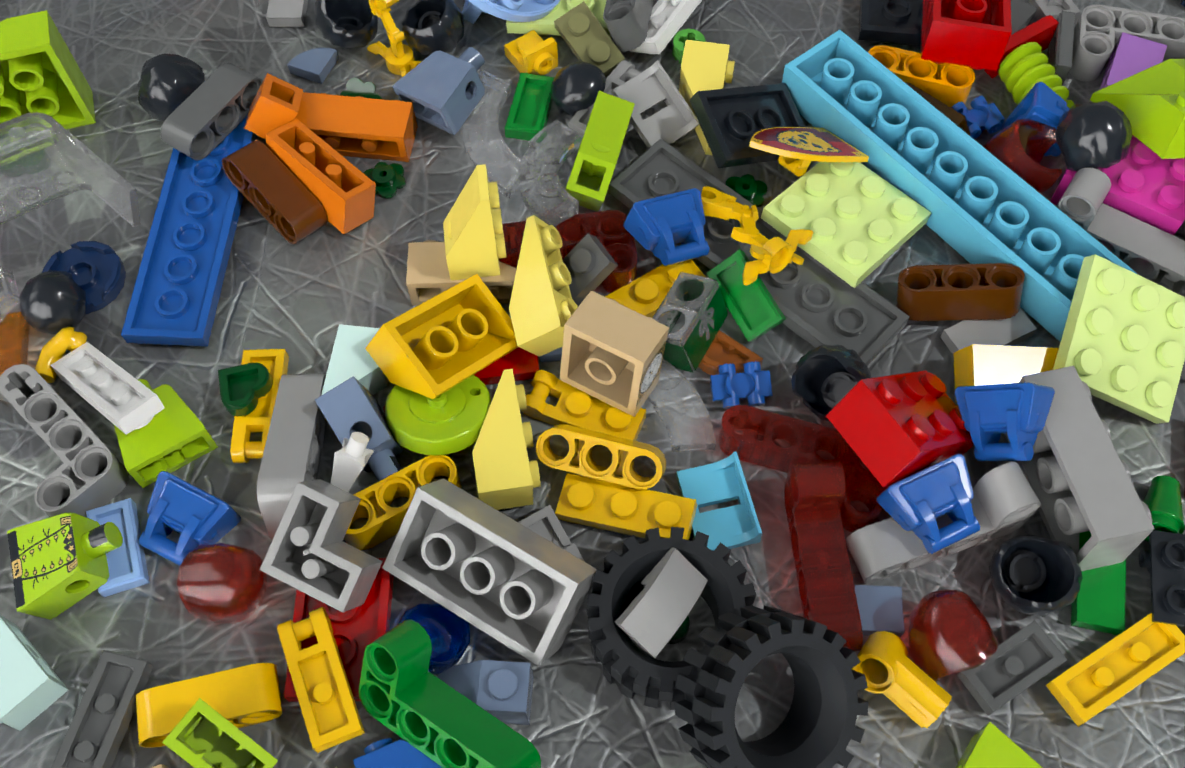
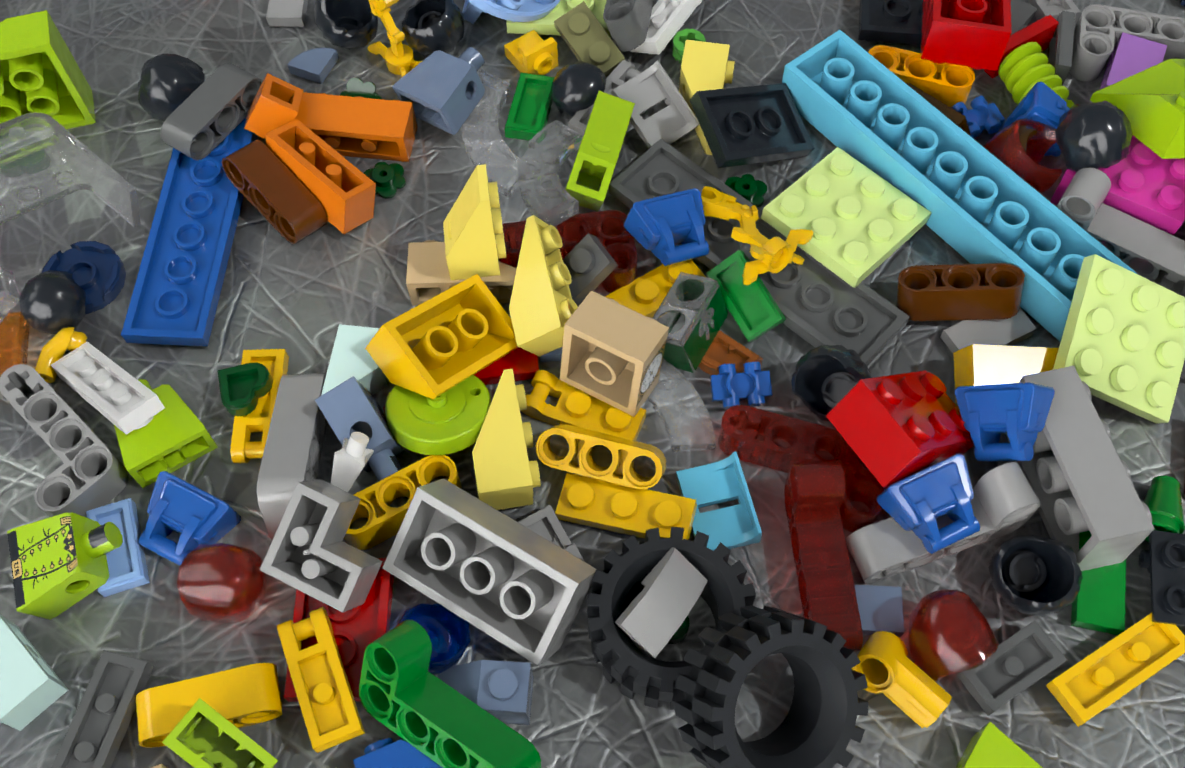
shield [749,127,869,177] -> none

